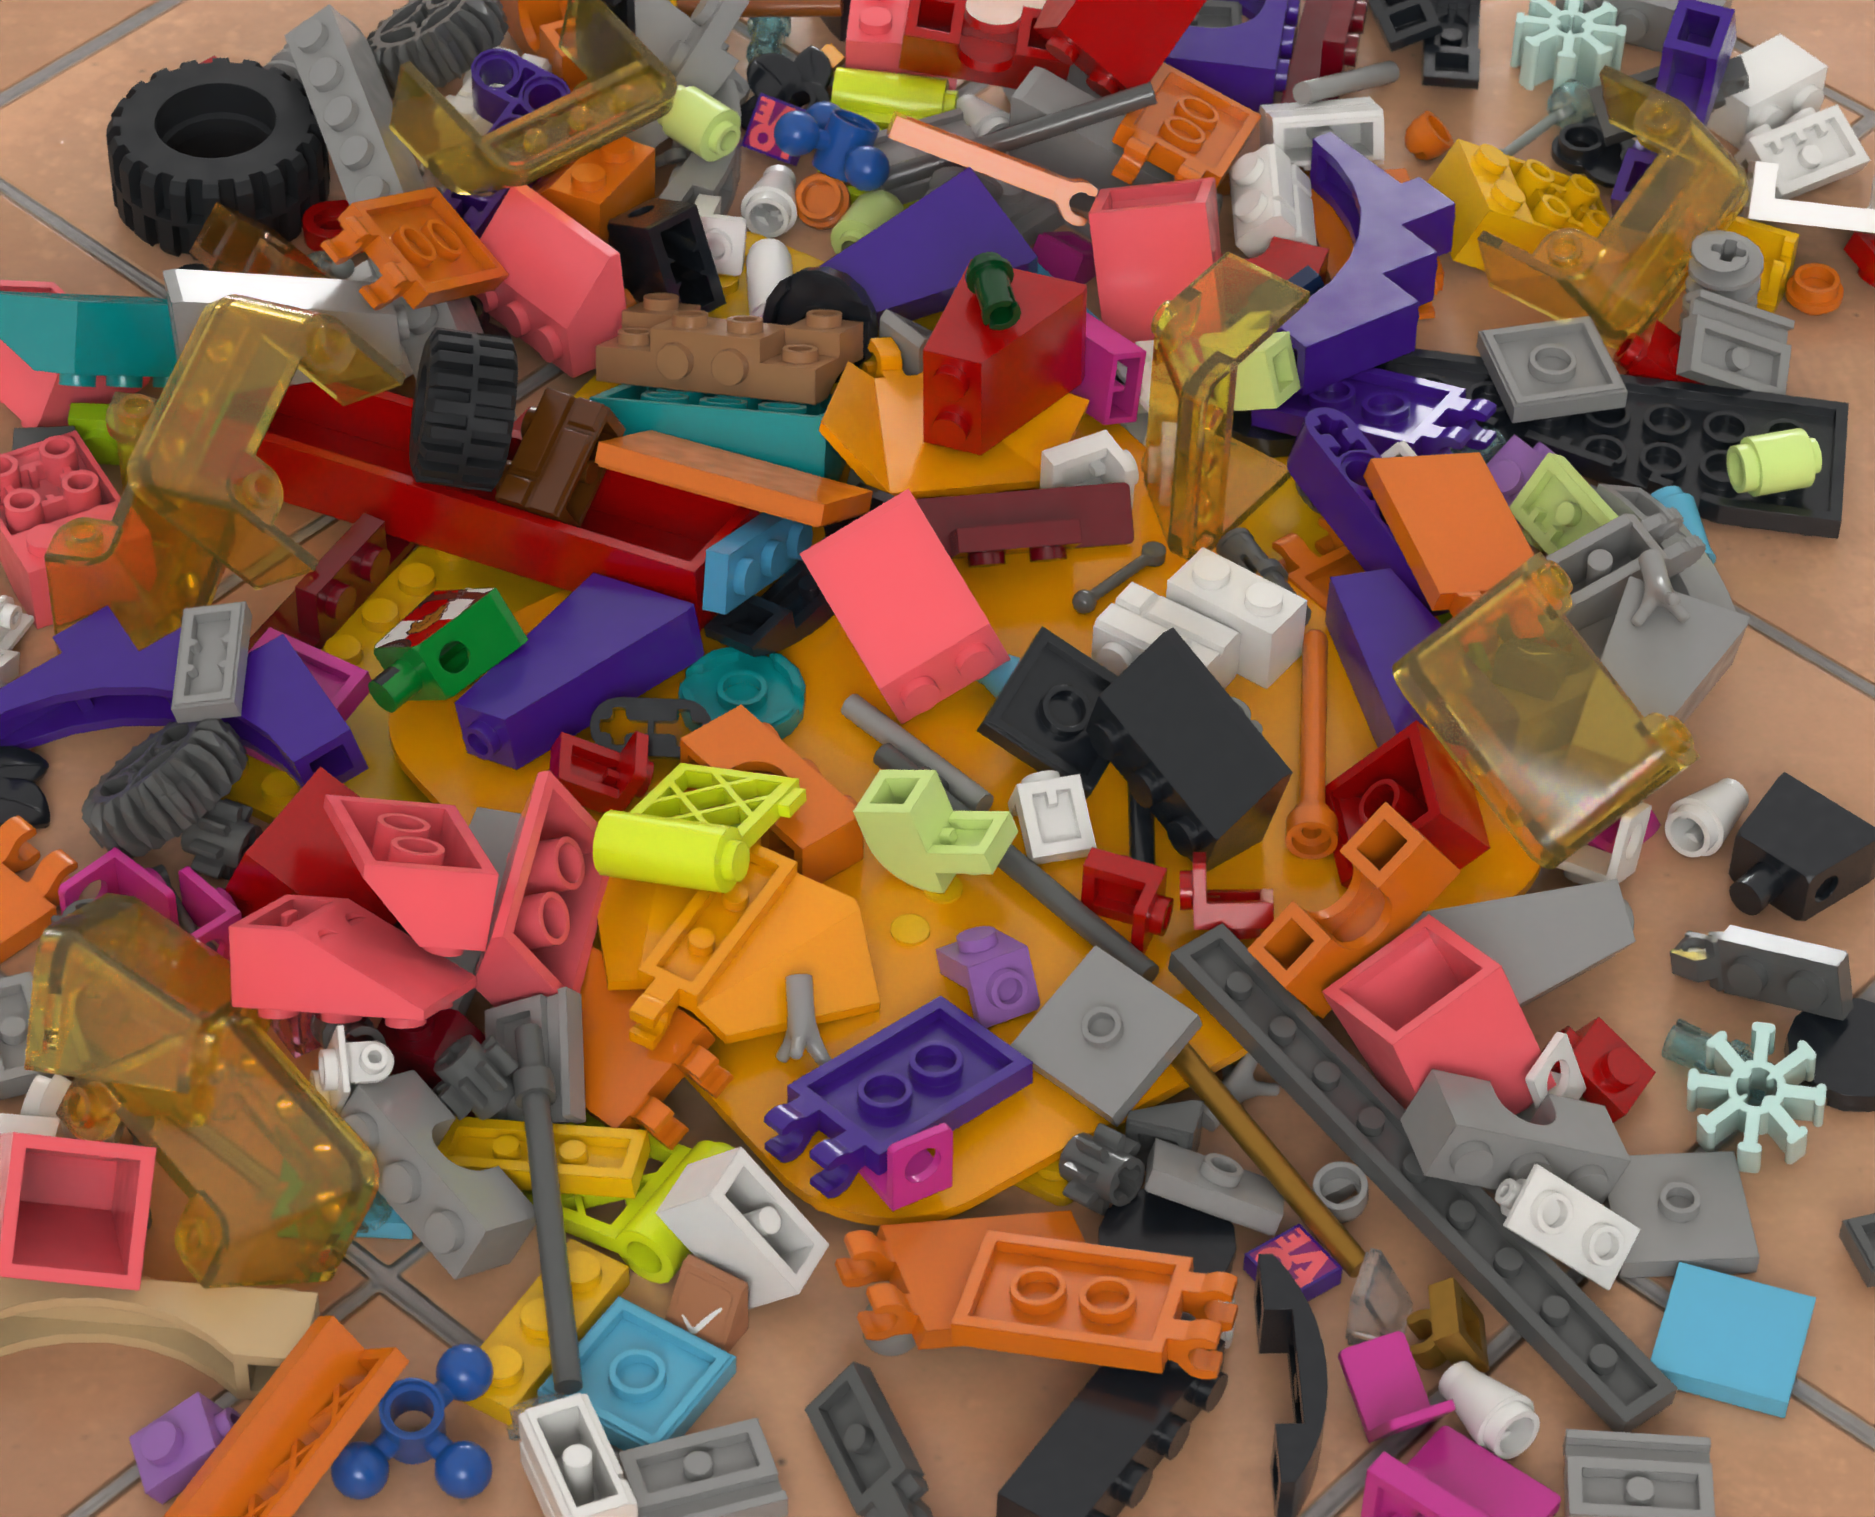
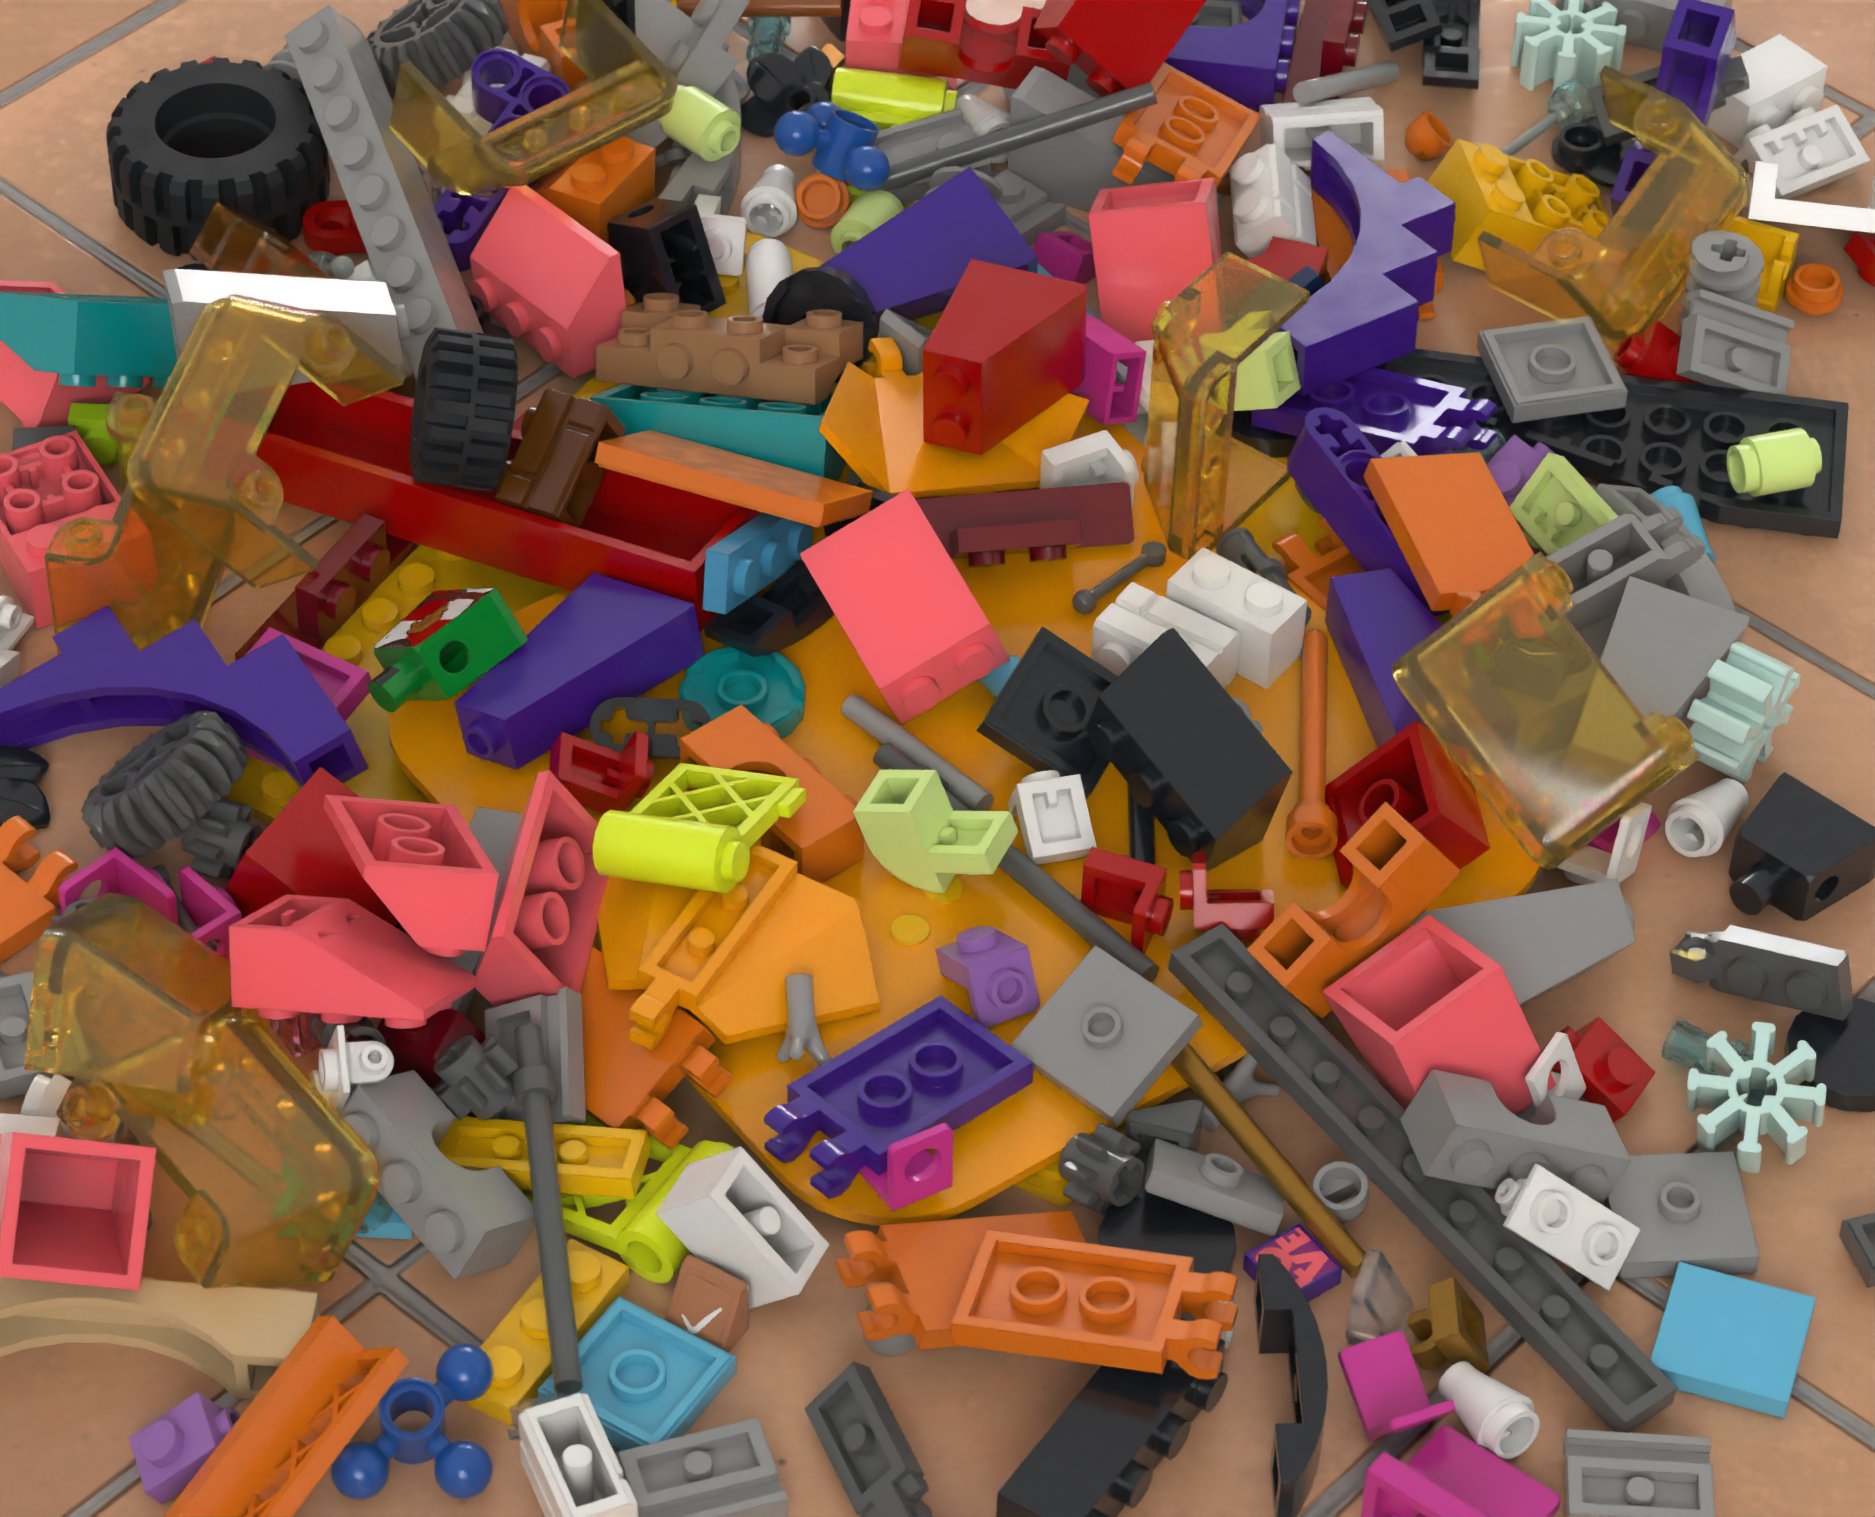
light grey plate [171,601,252,723] -> none
orange tile [320,187,509,311] -> none
tile [741,93,806,166] -> none
tile [886,111,1098,226] -> none
dark green pin [965,252,1021,330] -> none
light grey bar [1631,549,1690,627] -> none
none -> light aqua gear [1681,641,1801,783]

